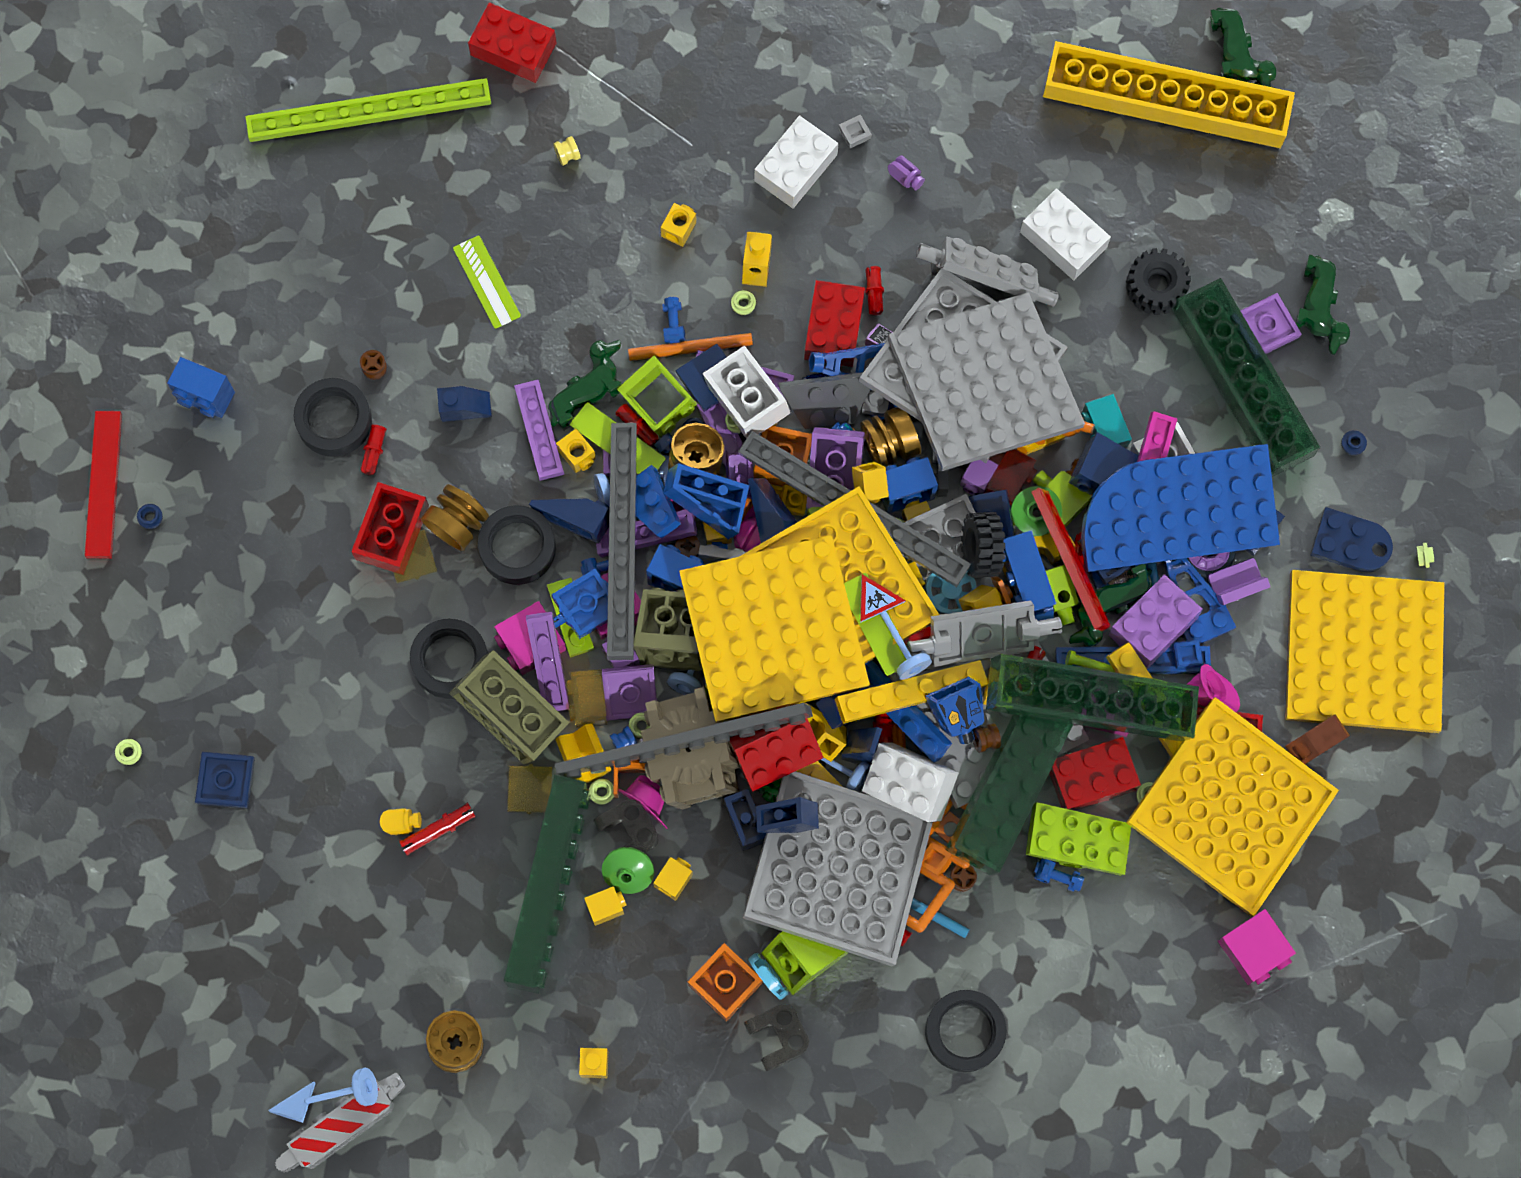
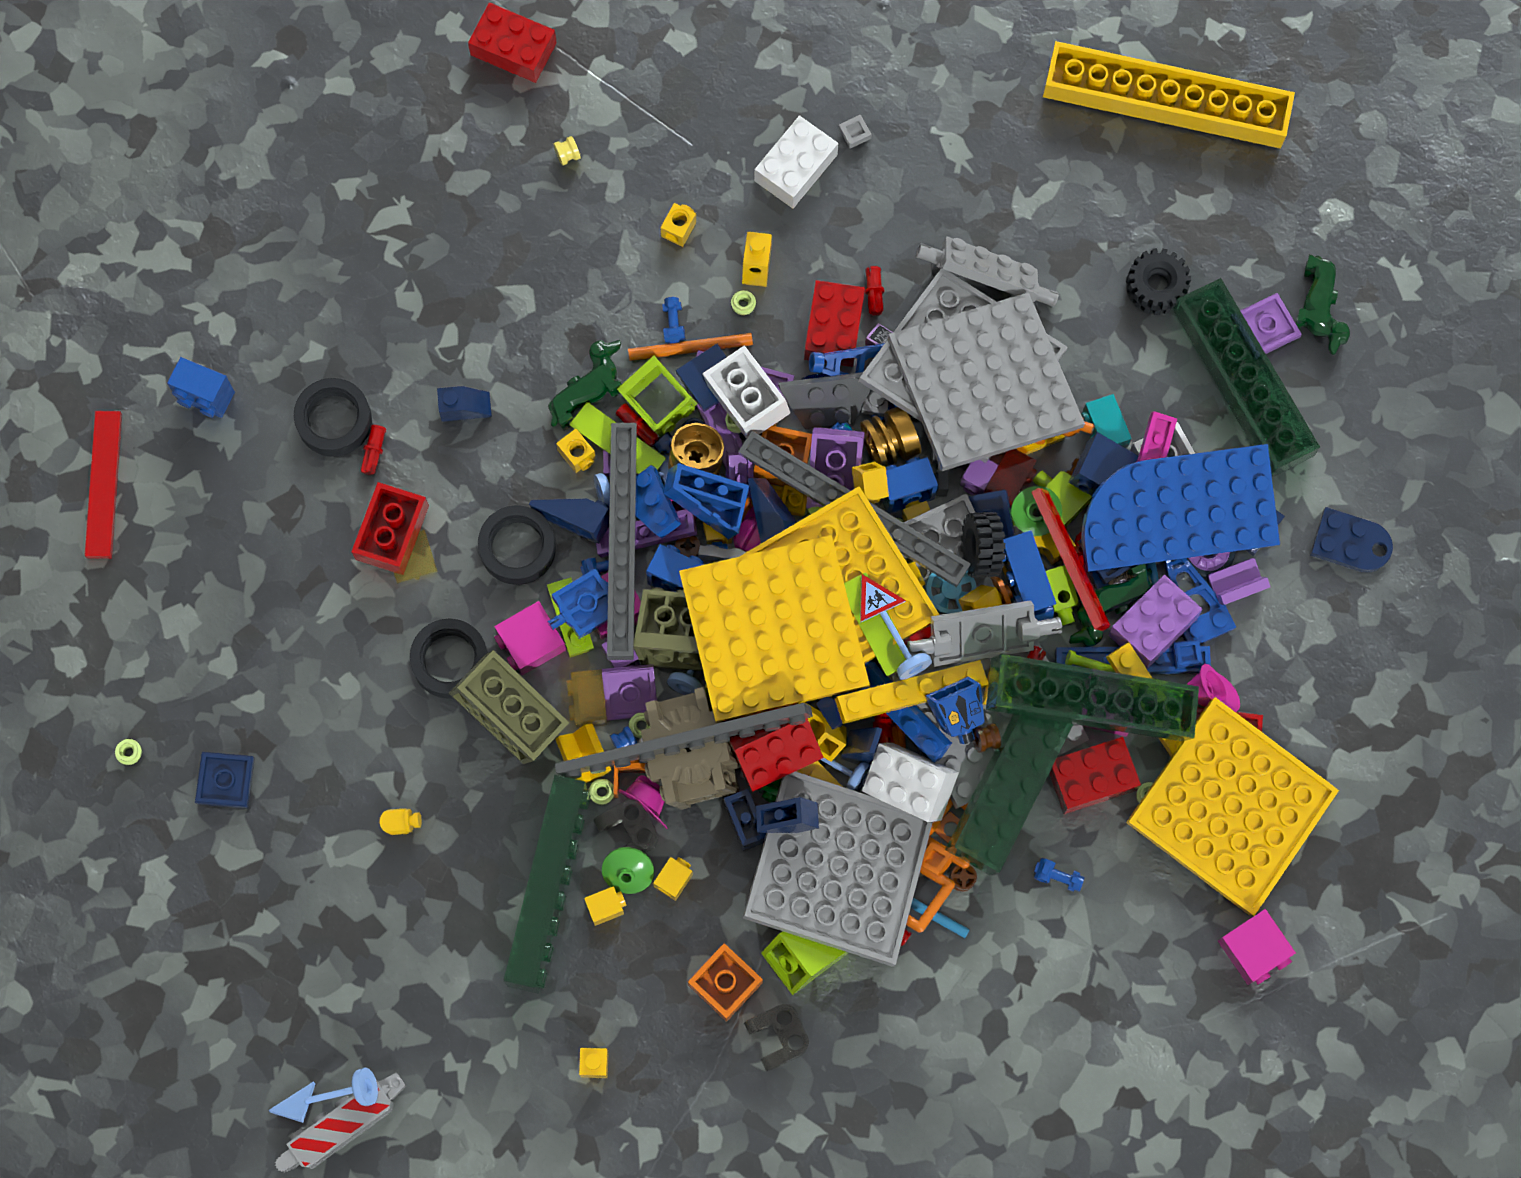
dark blue plate [137,504,163,529] -> none
lime plate [245,78,491,142] -> none
reddish brown wheel [360,350,387,380] -> none
red pin [399,802,476,856] -> none
pearl gold wheel [420,484,489,551] -> none
pearl gold wheel [426,1010,483,1073] -> none
lime sticker [453,236,521,329] -> none
clear yellow piece [507,764,552,815] -> none
medium lavender plate [514,380,564,481] -> none
medium lavender plate [526,611,570,711] -> none
medium azure piece [748,953,788,1000] -> none
medium lavender arm [888,155,925,190] -> none
black tyre [925,990,1007,1072] -> none
white brick [1020,188,1111,280] -> none
lime plate [1026,802,1131,876] -> none
dark green animal [1210,8,1277,87] -> none
yellow plate [1285,570,1445,733] -> none
copper slope [1285,714,1350,764] -> none
dark blue plate [1341,430,1367,455] -> none
yellowish green plate [1417,543,1434,568] -> none

